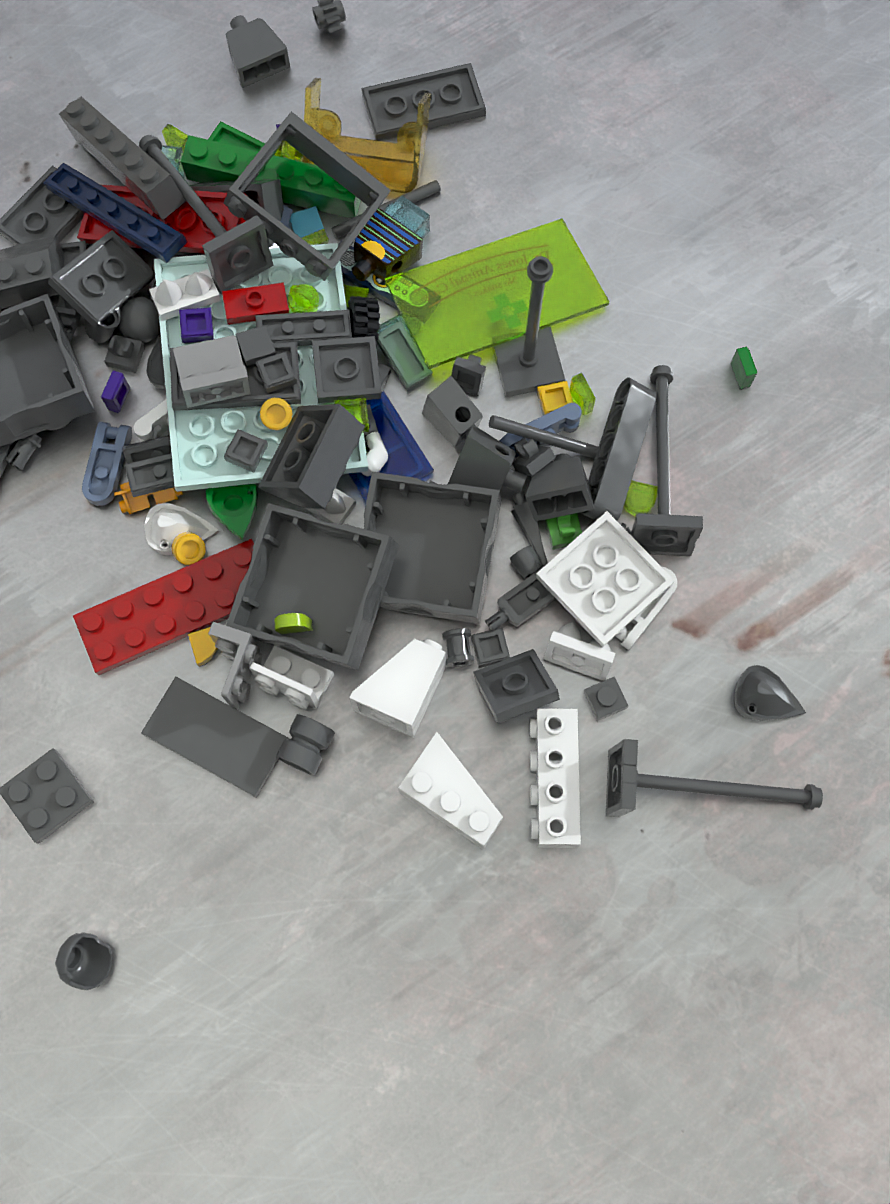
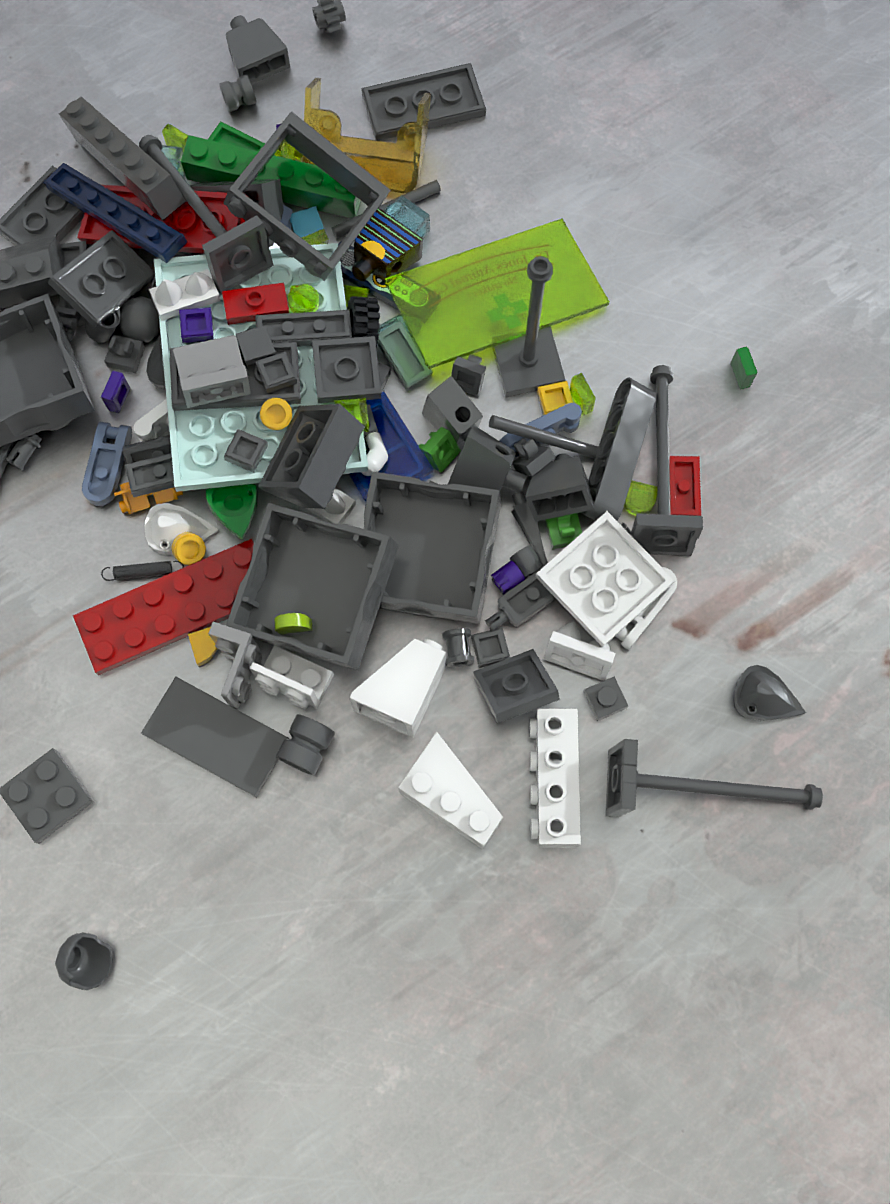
none -> dark grey piece [101,561,184,581]
none -> dark grey wheel [219,74,257,112]
none -> bright green tile [418,427,461,472]
none -> dark purple hose [491,560,525,595]
none -> red plate [670,456,701,516]

